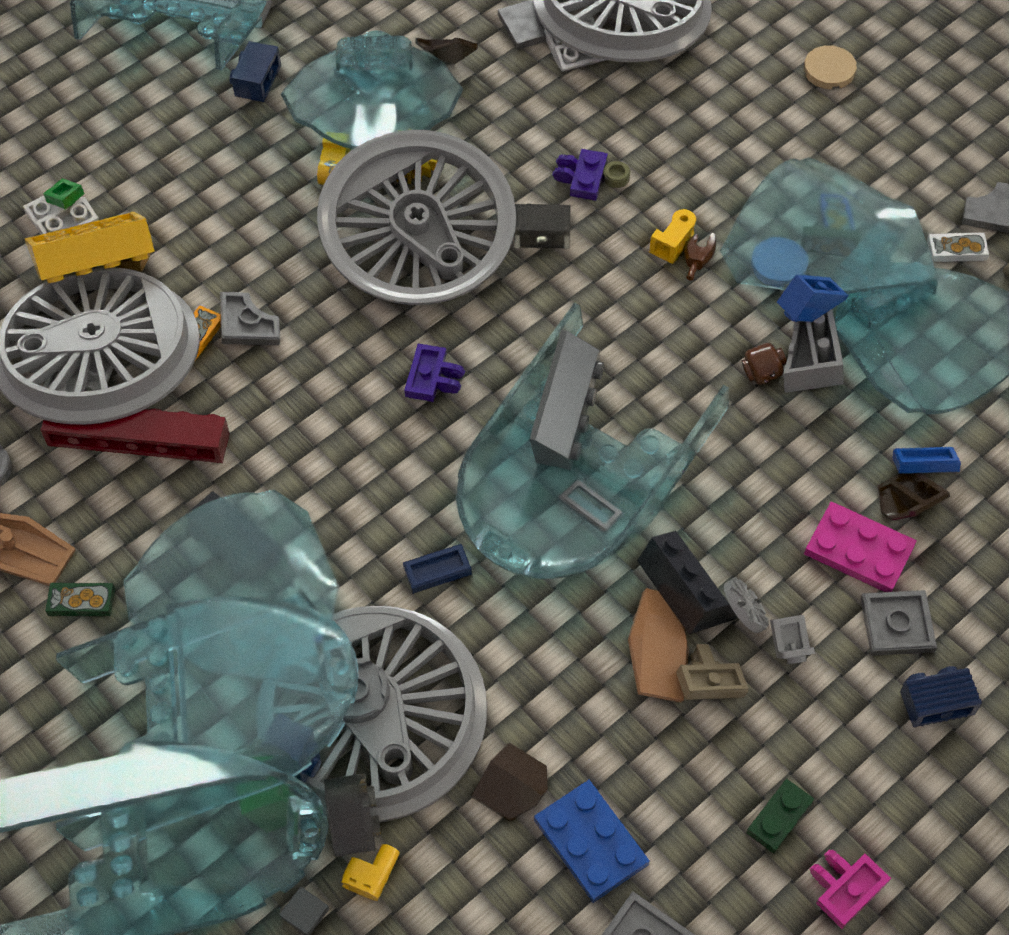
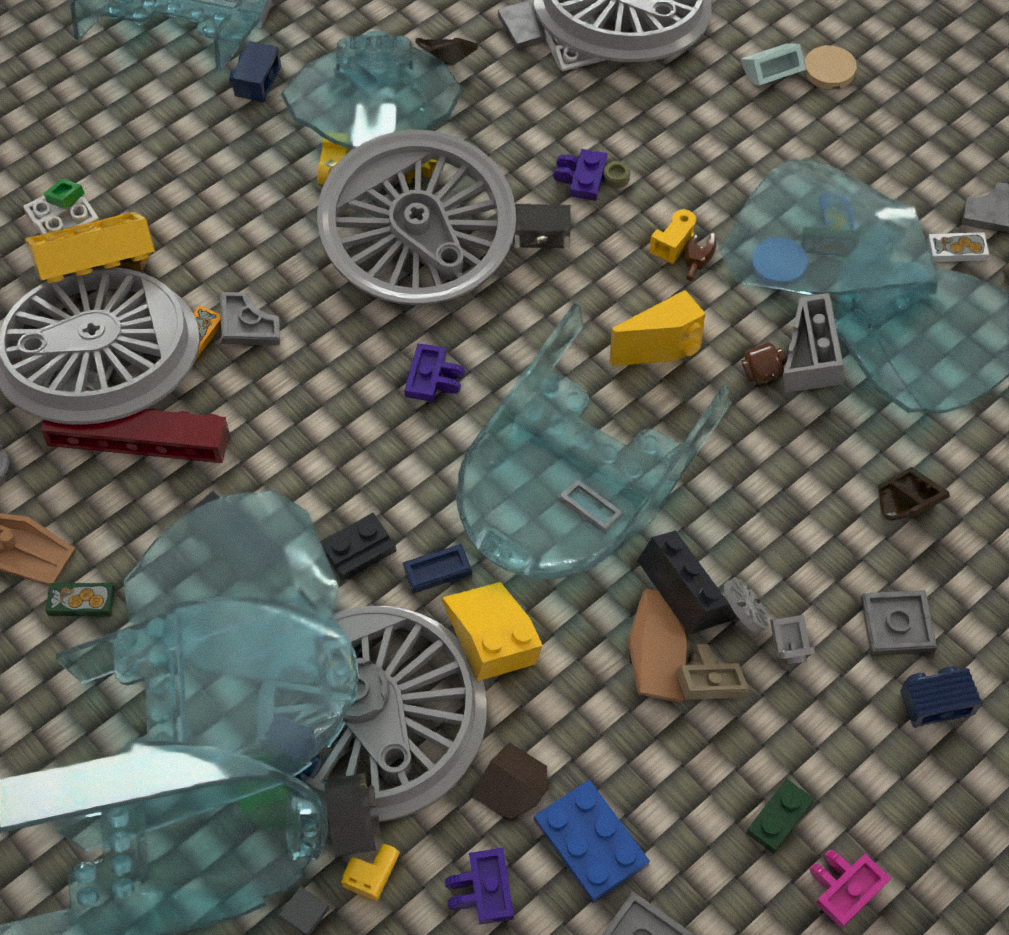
slope [530,330,604,470] -> none
blue slope [777,274,849,322] -> none
dark pink plate [804,501,917,592] -> none
blue tile [892,447,961,473] -> none
none -> black plate [320,513,397,581]
none -> yellow slope [442,582,543,681]
none -> dark purple hinge [445,848,514,925]
none -> yellow slope [609,290,706,366]
none -> light aqua brick [740,44,806,85]

